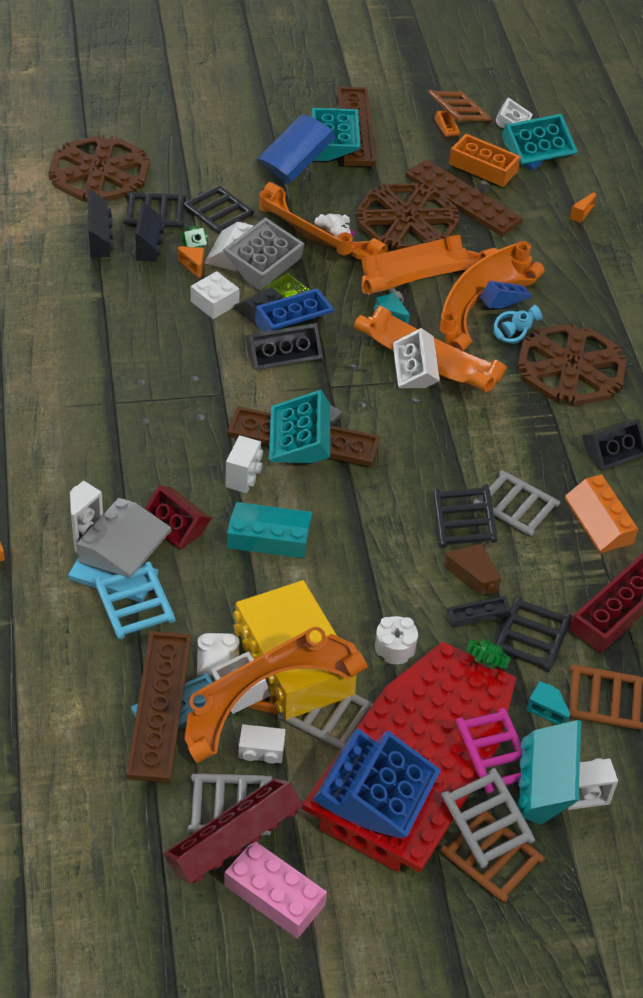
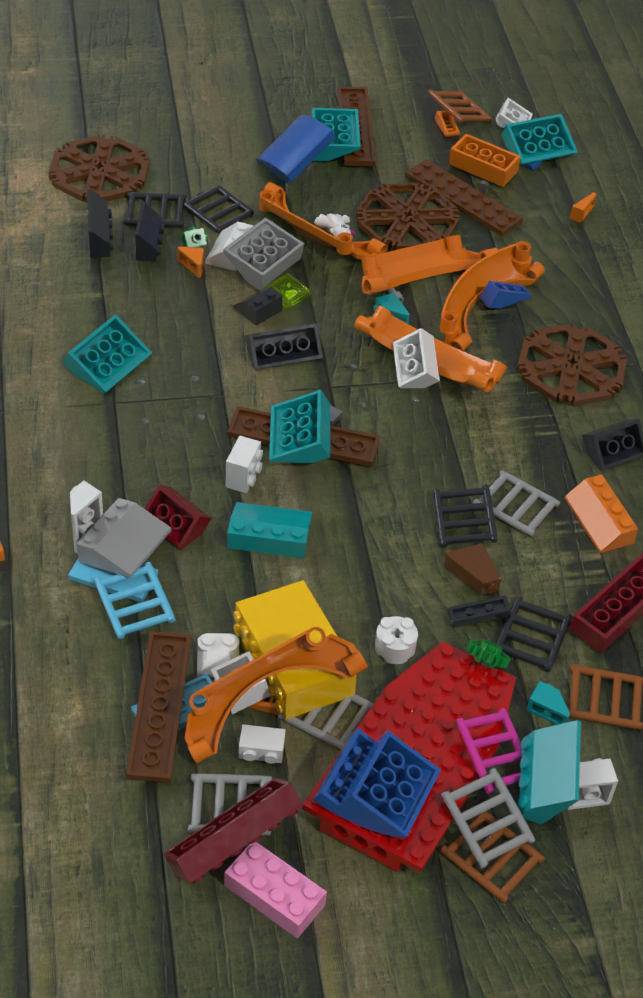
white brick [191,271,239,319] -> none
blue slope [255,288,334,332] -> none
medium azure piece [493,305,543,344] -> none
none -> teal slope [62,314,152,394]

